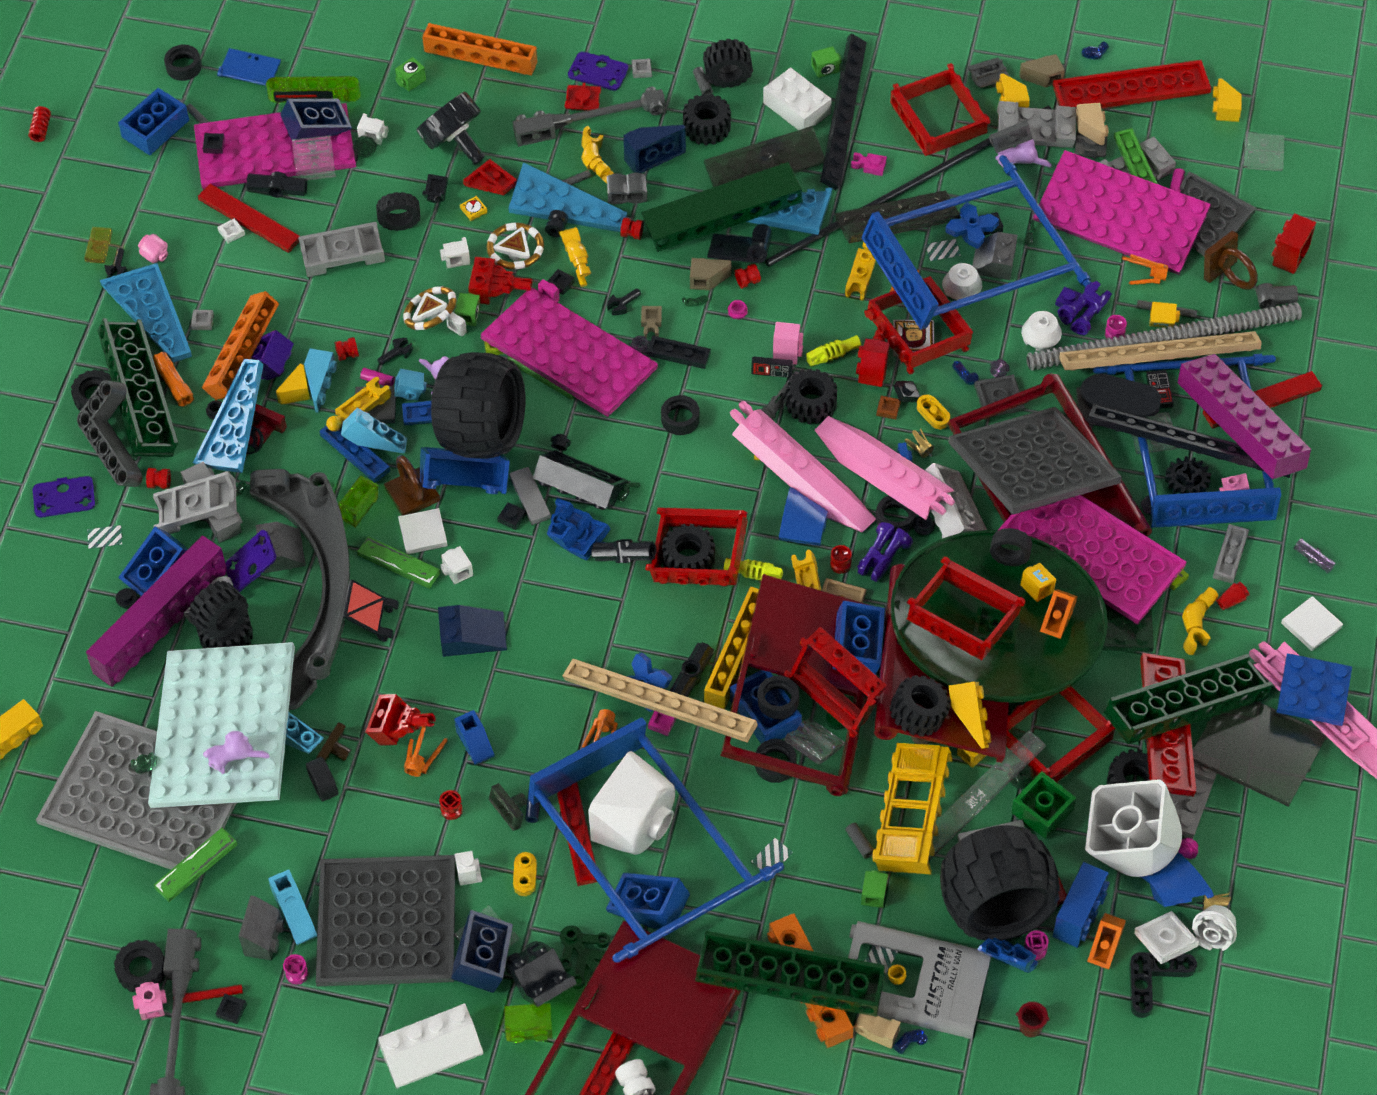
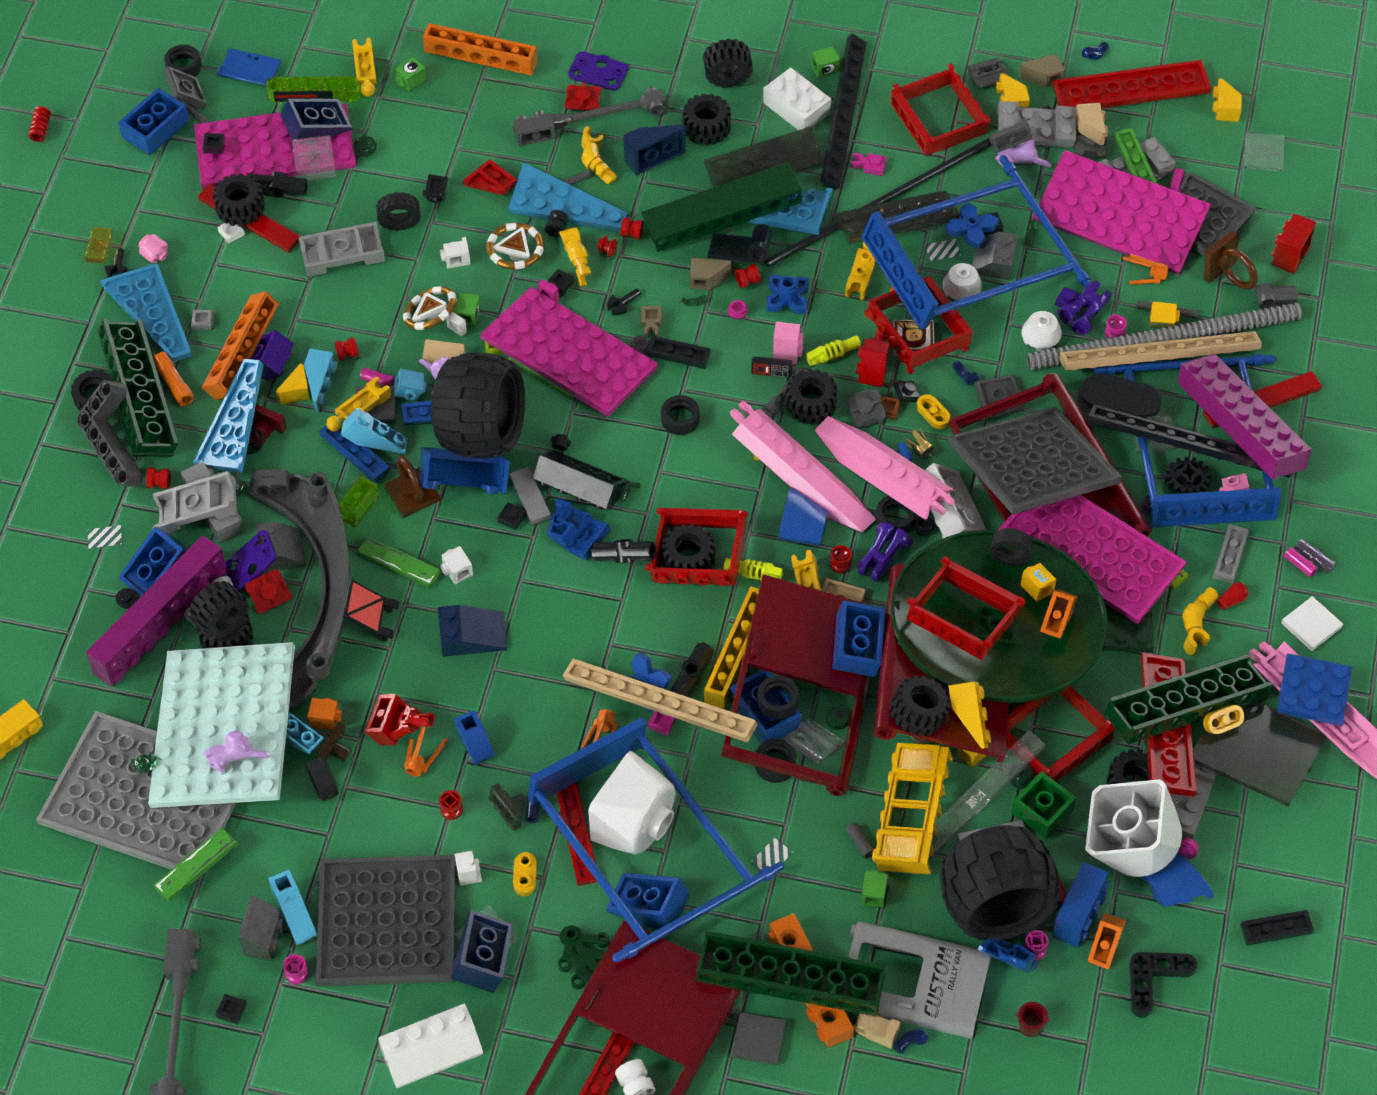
dark purple axle [33,476,95,518] -> none
black tyre [114,940,165,992] -> none
bright pink brick [132,982,167,1020] -> none
red bar [173,984,243,1003] -> none
black plate [206,400,222,420] -> none
white brick [357,113,389,145] -> none
black bar [377,338,413,365] -> none
white tile [398,508,448,554] -> none
black wheel [416,91,485,165] -> none
tile [460,196,487,221] -> none
red brick [468,257,532,305] -> none
clear neon green brick [504,1003,553,1043] -> none
black bracket [505,941,577,1007] -> none
dark grey brick [607,173,647,204] -> none
light grey tile [632,59,652,78] -> none
dark grey axle [693,67,713,95] -> none
red window [783,627,887,738] -> none
sticker [865,945,898,975] -> none
yellow hinge [888,965,906,985] -> none
plate [990,359,1010,378] -> none
white tile [1134,911,1199,964] -> none
black tile [1146,370,1174,408] -> none
white cone [1192,905,1237,951] -> none
pearl gold piece [1196,893,1231,910] -> none
none -> dark grey tile [164,66,207,109]
none -> black tyre [213,173,265,226]
none -> red piece [244,568,292,614]
none -> orange brick [307,698,342,730]
none -> yellow plate [352,38,377,97]
none -> tan slope [422,339,466,364]
none -> red wheel [597,235,617,257]
none -> dark grey tile [732,1013,785,1065]
none -> blue plant [766,275,809,314]
none -> dark grey piece [848,388,886,428]
none -> yellow plate [1203,705,1244,734]
none -> black plate [1240,910,1314,946]
none -> dark pink axle [1284,547,1318,578]

